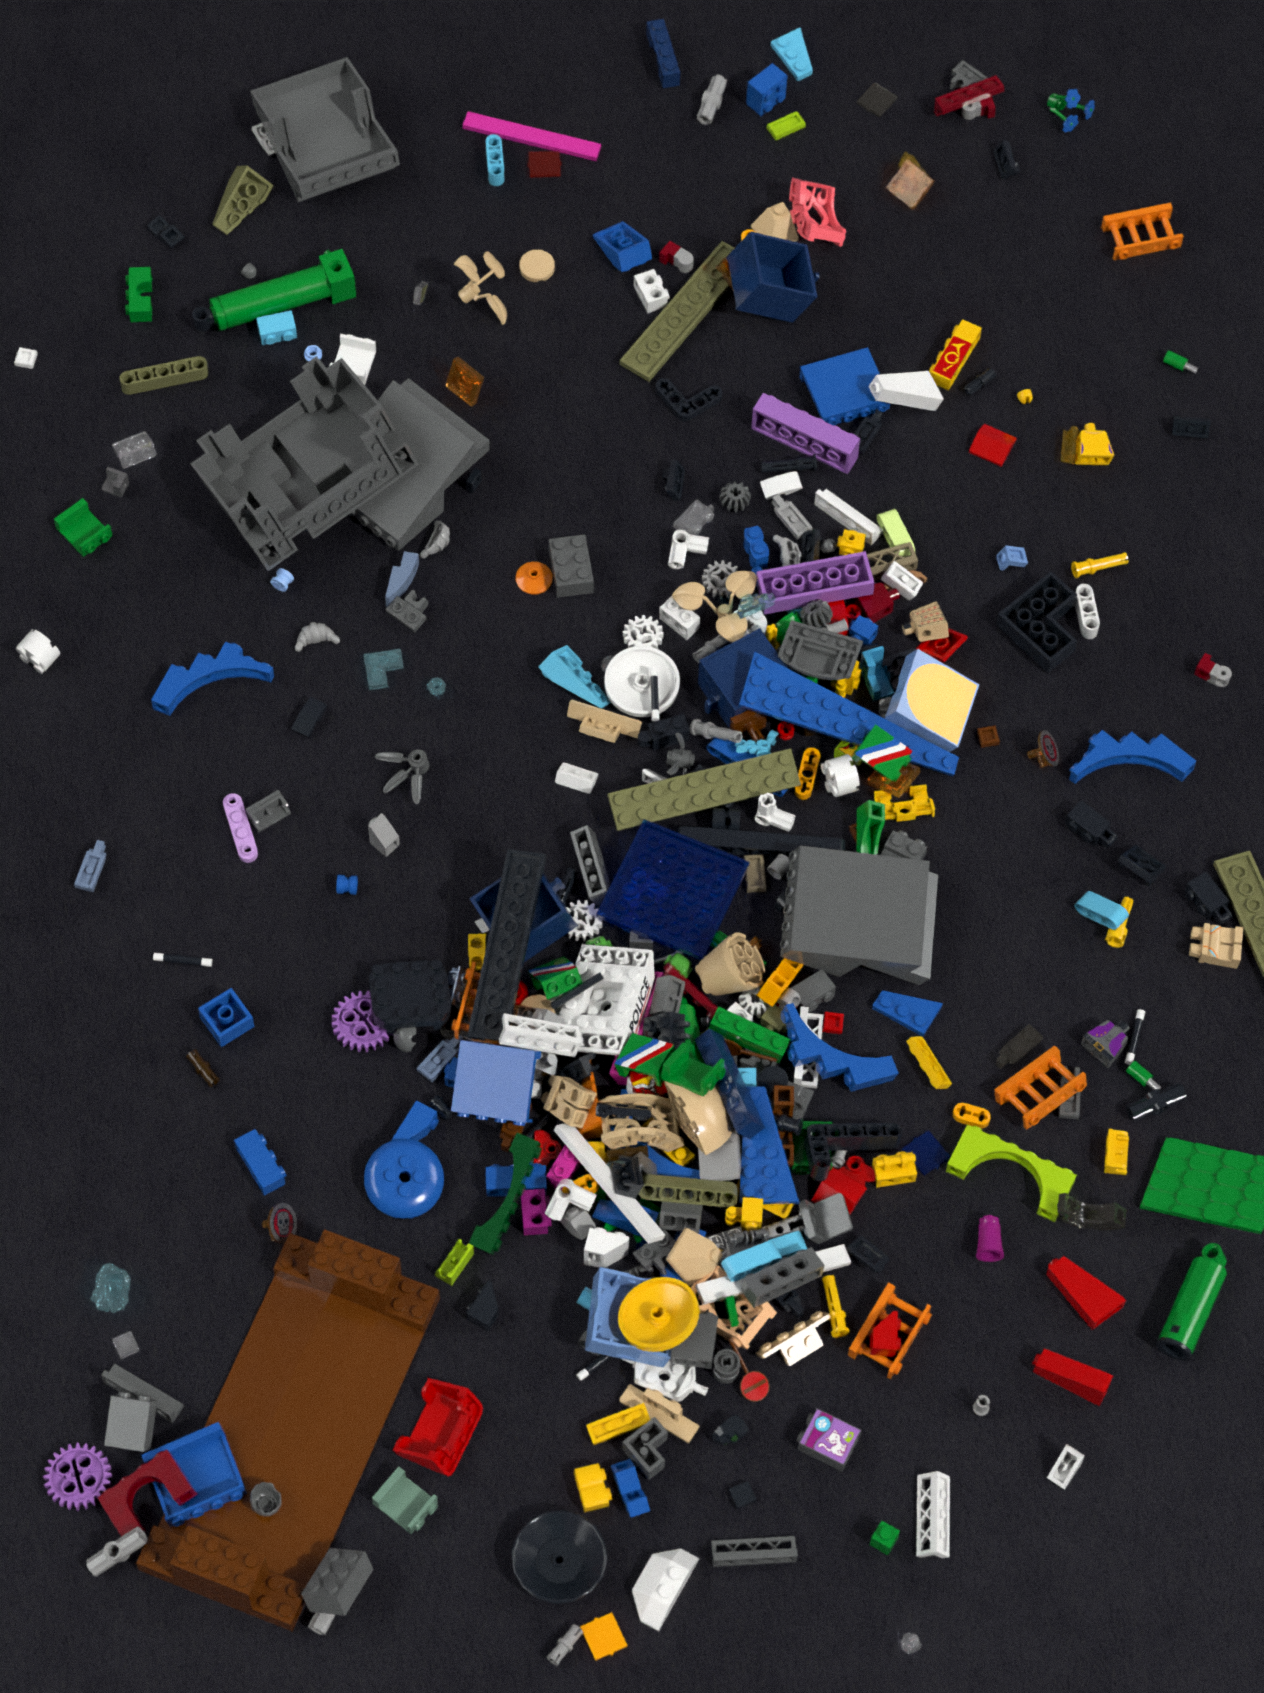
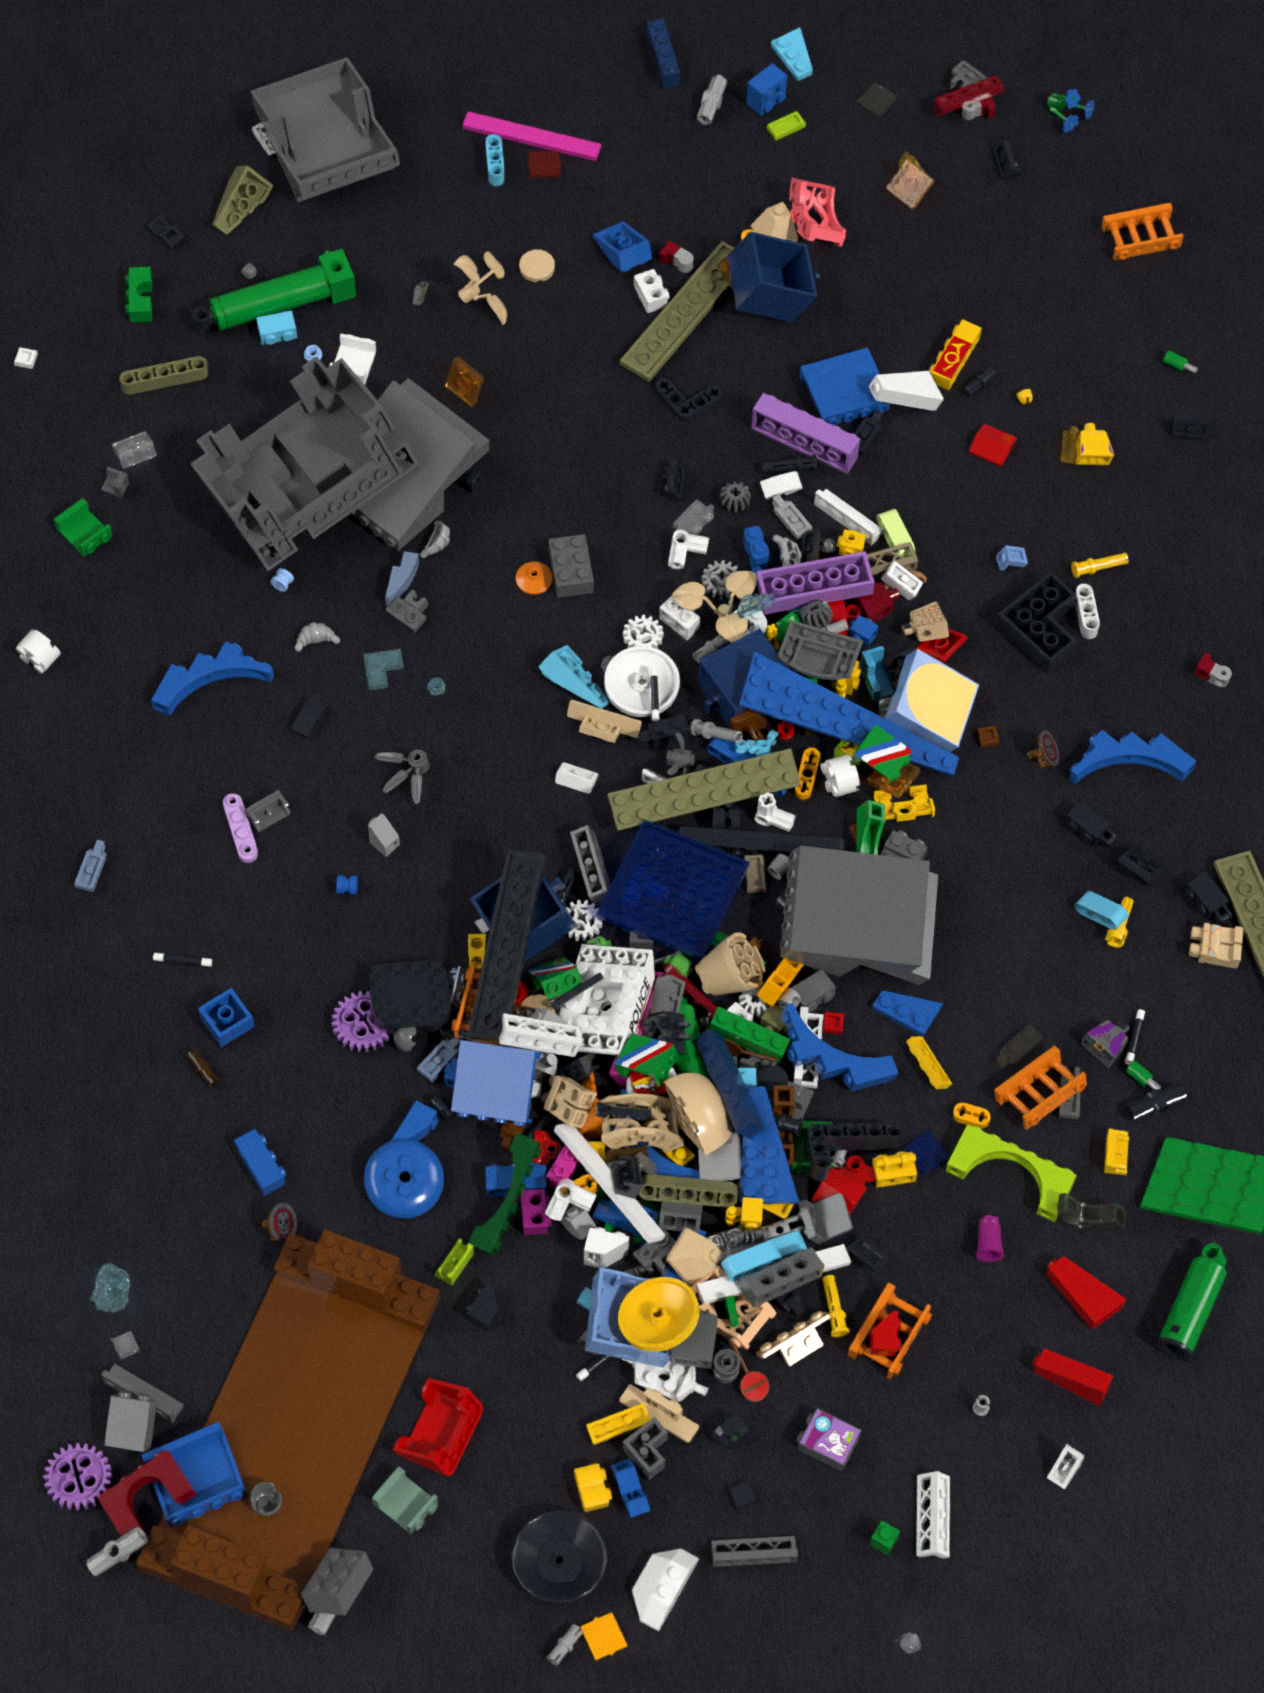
green panel [662,1043,726,1097] -> none

